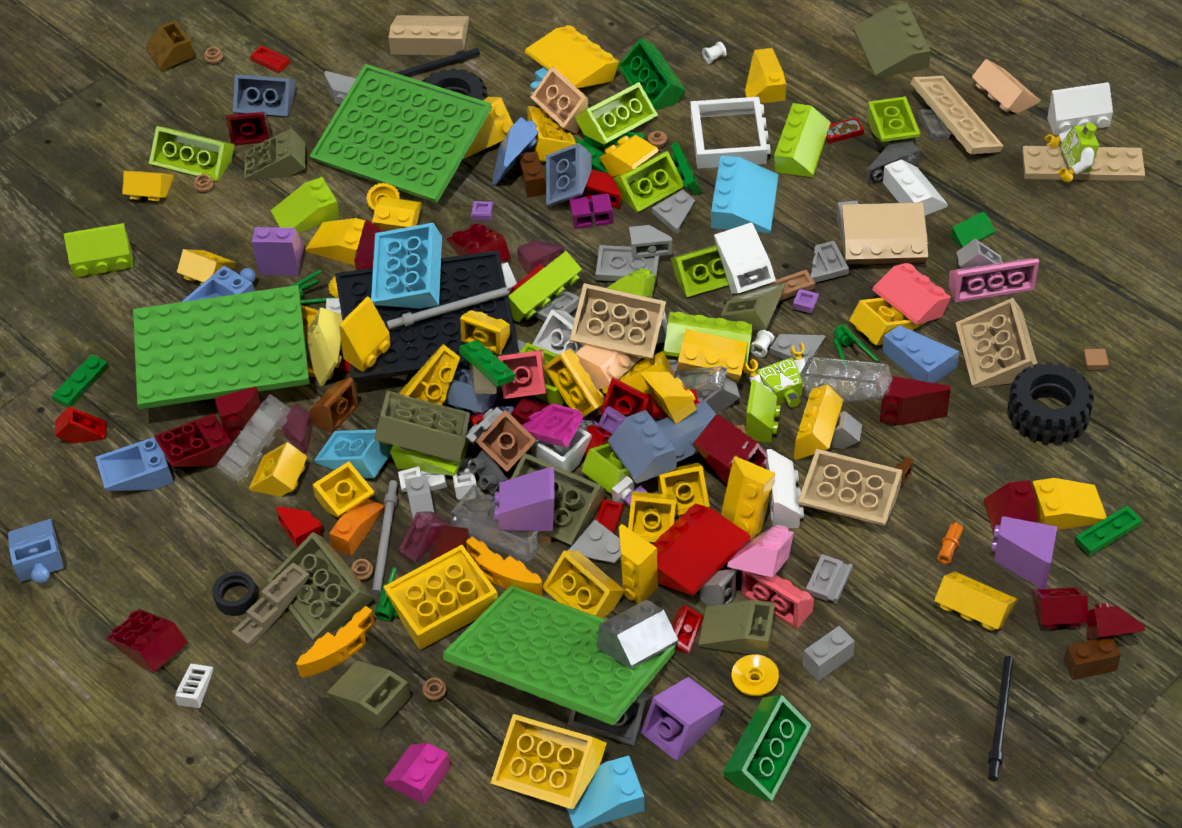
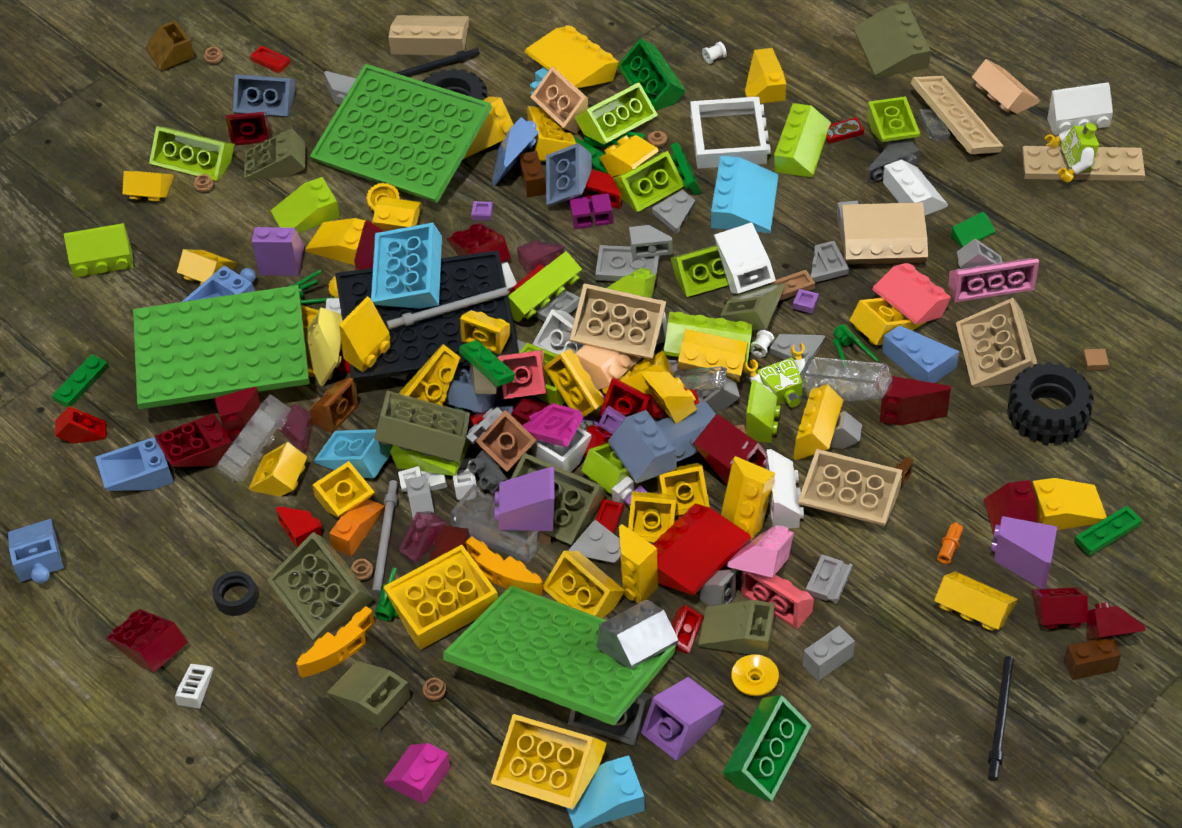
dark tan slope [231,563,310,648] -> none

